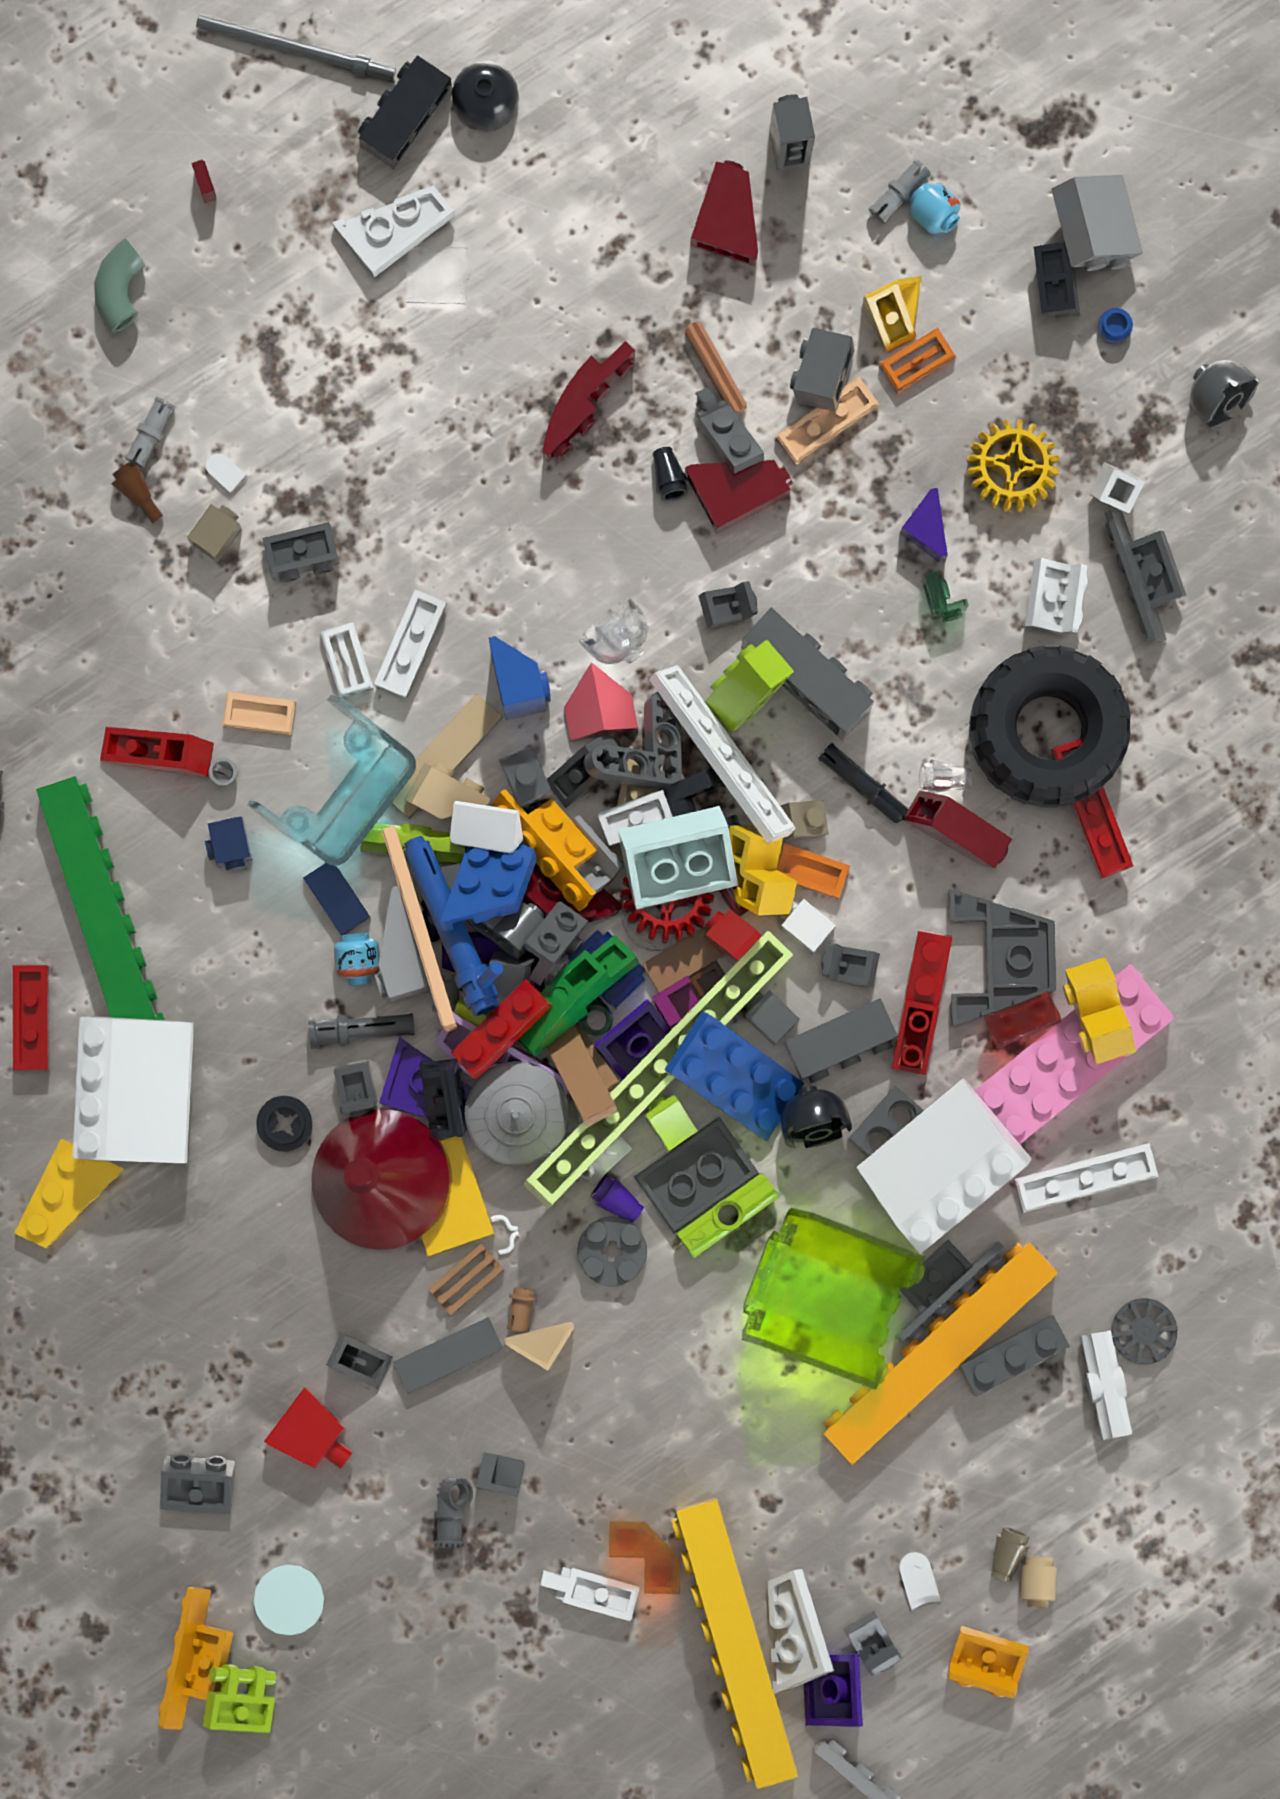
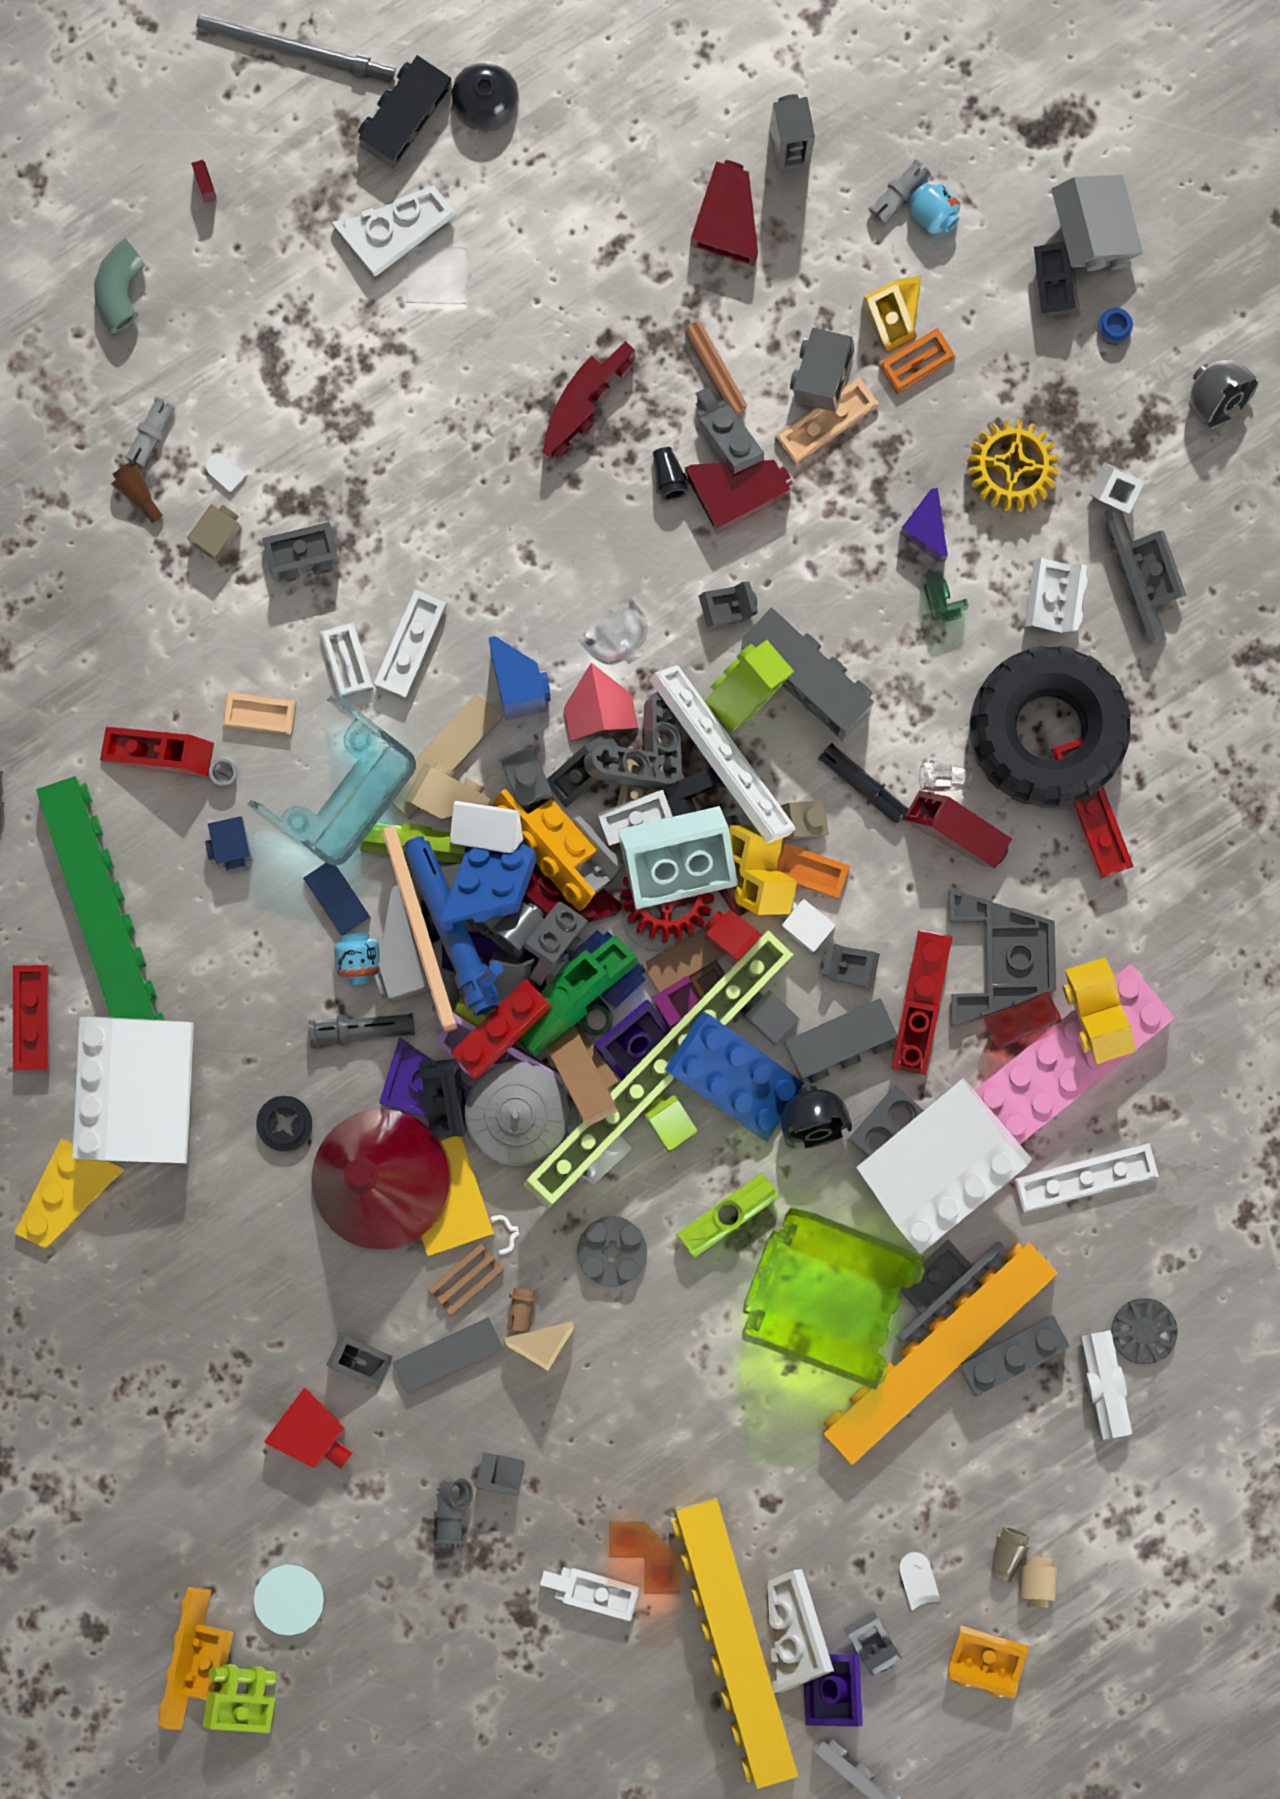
dark grey bracket [160,1453,235,1514] -> none
dark grey bracket [334,1061,378,1117] -> none
dark purple cone [590,1175,644,1223] -> none
dark grey tile [634,1117,760,1234] -> none

